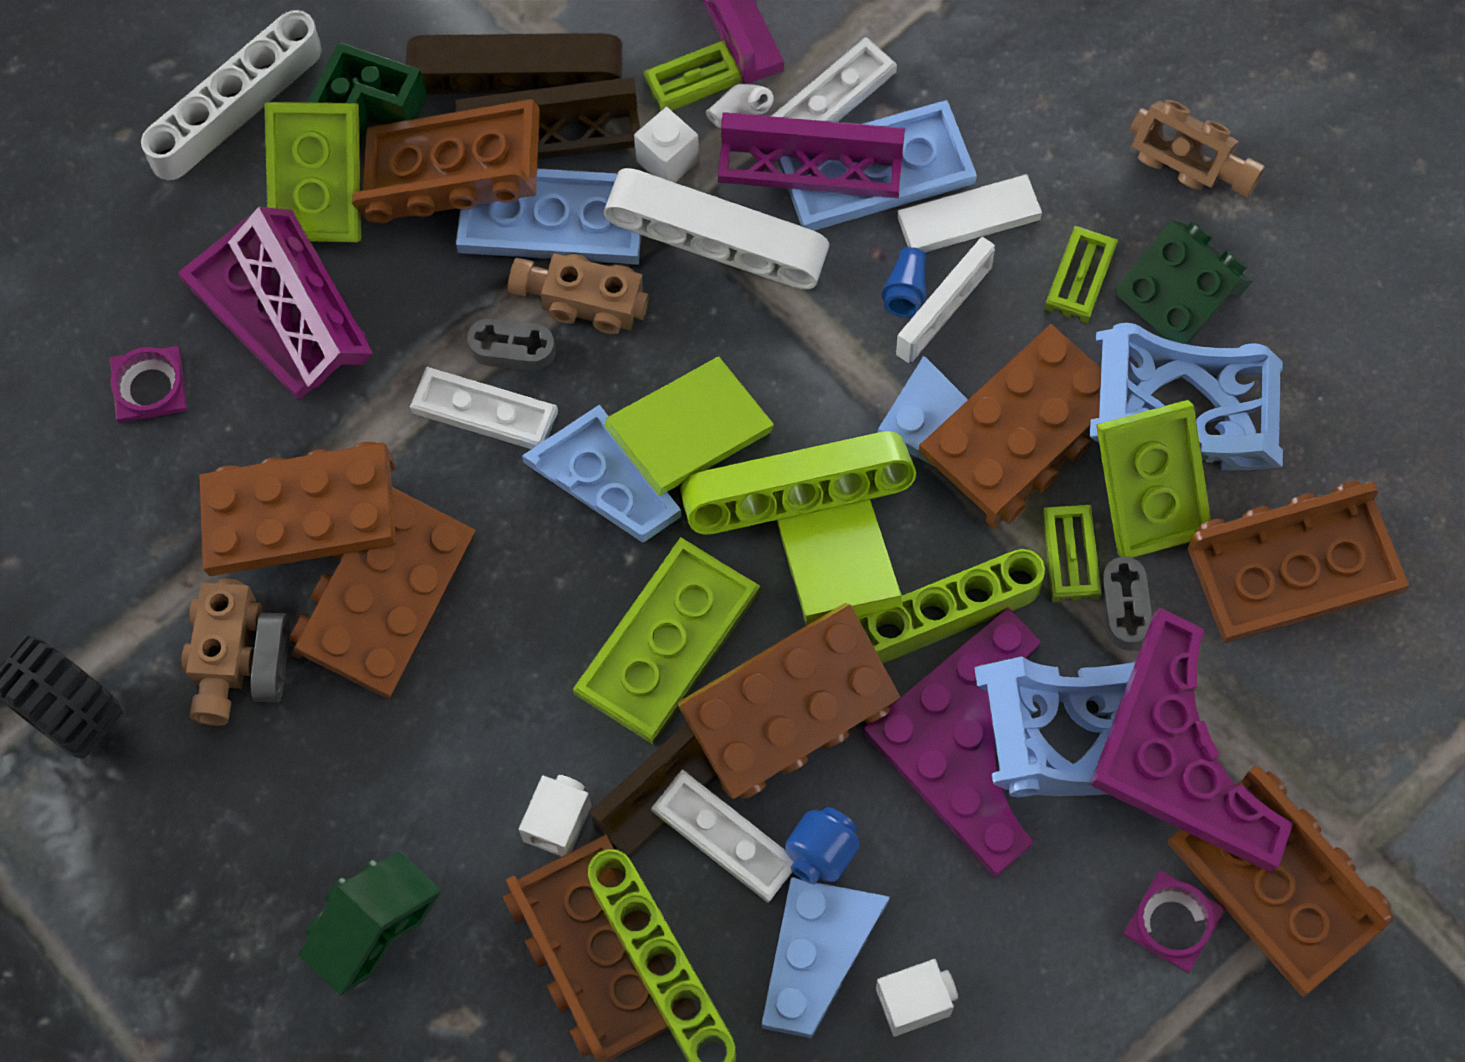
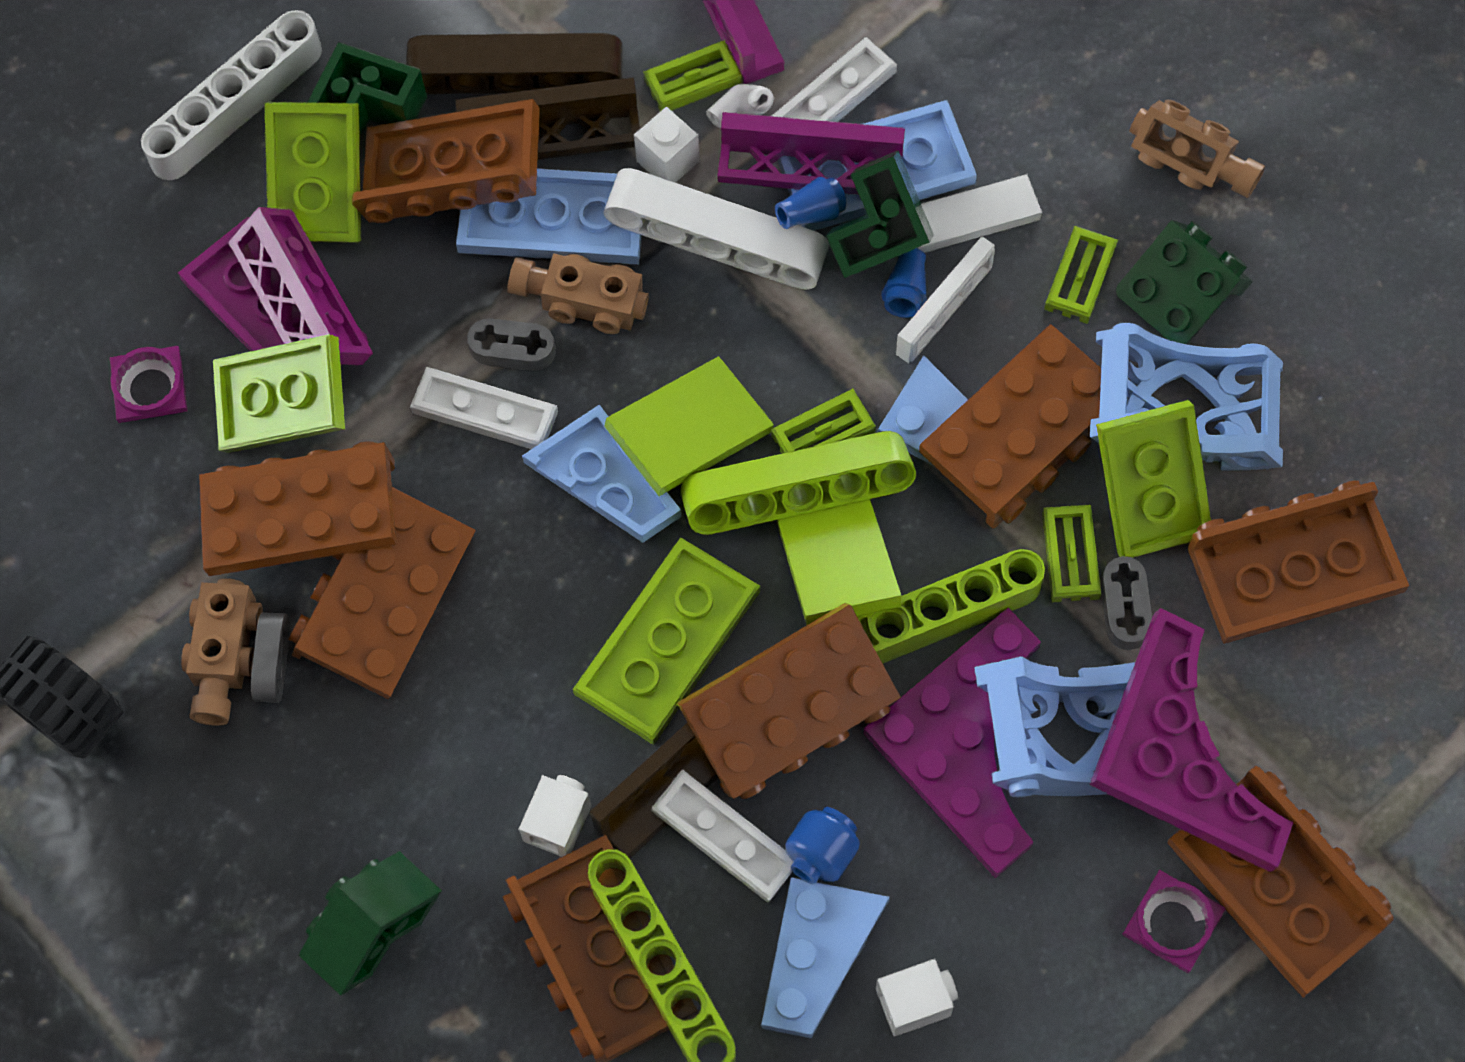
none -> lime tile [213,334,345,453]
none -> lime tile [771,389,876,454]
none -> blue cone [775,177,846,229]
none -> dark green brick [826,150,934,278]

